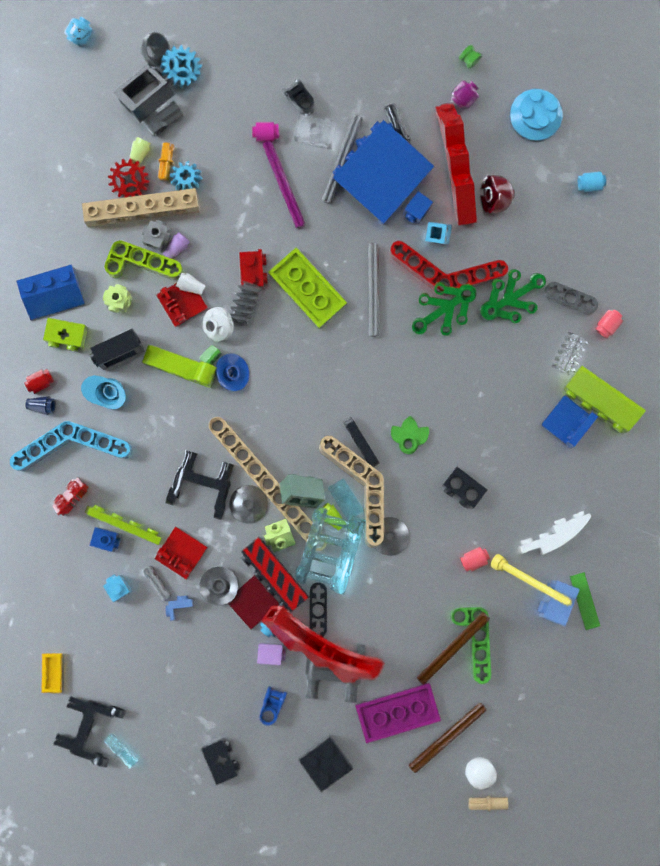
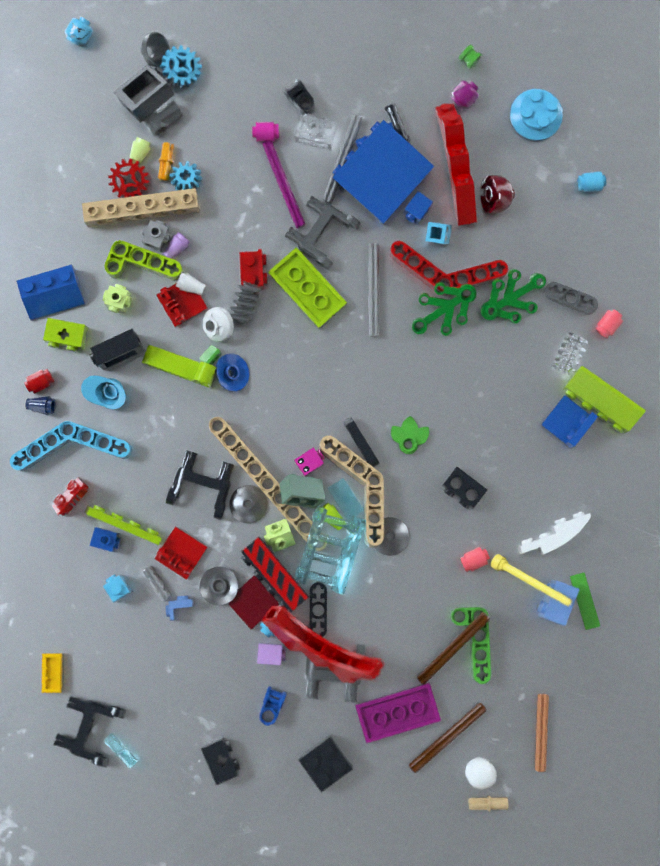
none -> dark grey connector [285,196,361,270]
none -> dark pink brick [294,447,325,477]
none -> nougat axle [535,694,549,772]

